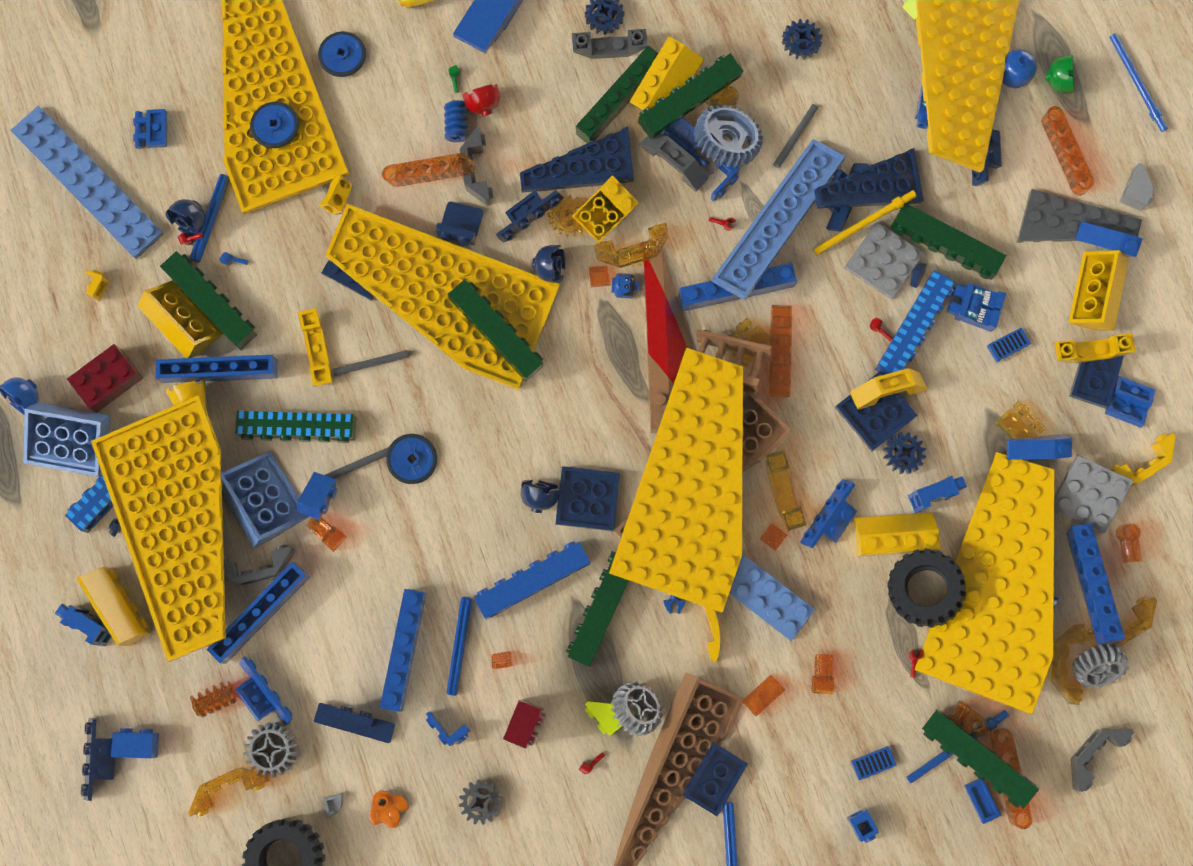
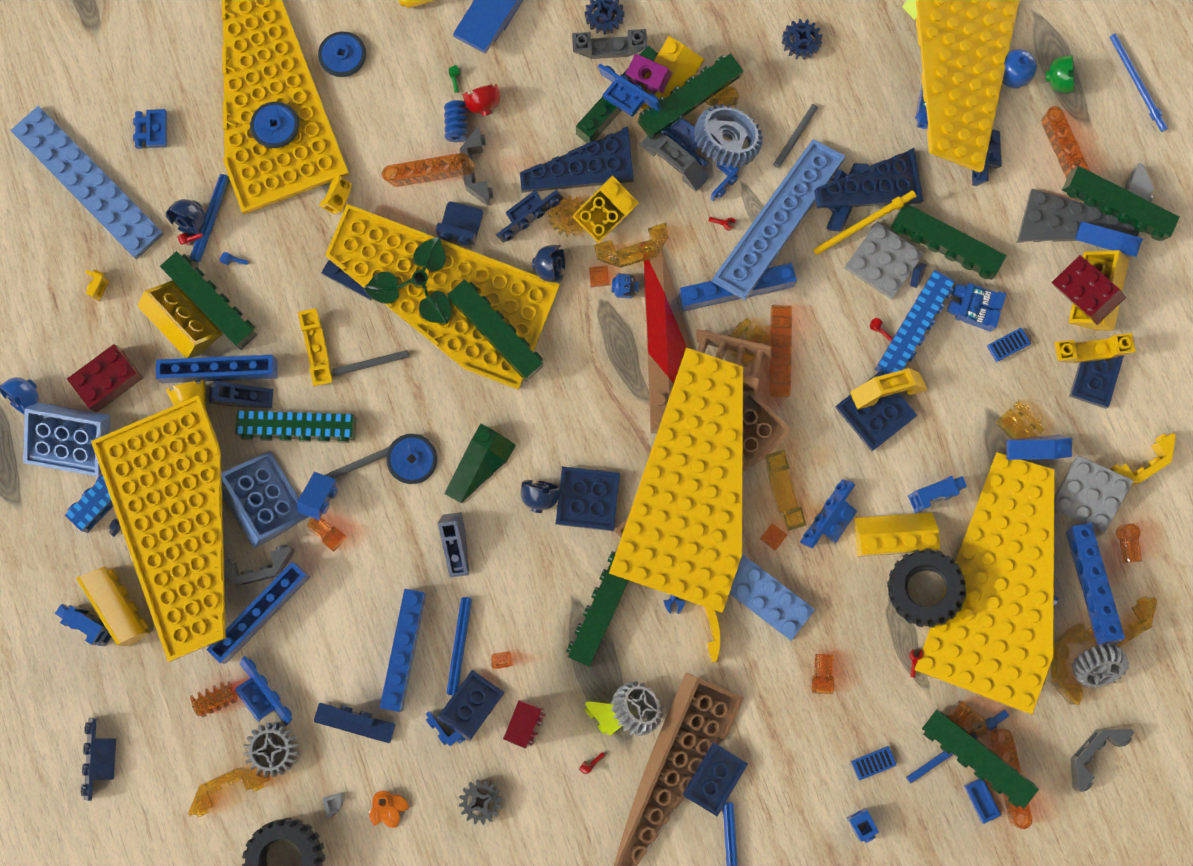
blue brick [111,728,159,759] -> none
blue brick [474,541,591,620] -> none
clear orange slope [743,675,785,717] -> none
dark blue gear [883,432,926,475] -> none
blue slope [1105,376,1155,428] -> none
none -> dark blue slope [209,381,274,408]
none -> dark green plant [364,237,451,324]
none -> dark blue tile [437,670,505,741]
none -> dark blue slope [438,512,469,577]
none -> dark green wedge [444,423,516,503]
none -> blue bracket [598,63,661,117]
none -> magenta brick [625,54,672,94]
none -> dark red brick [1051,255,1126,325]
none -> dark green brick [1062,165,1180,241]

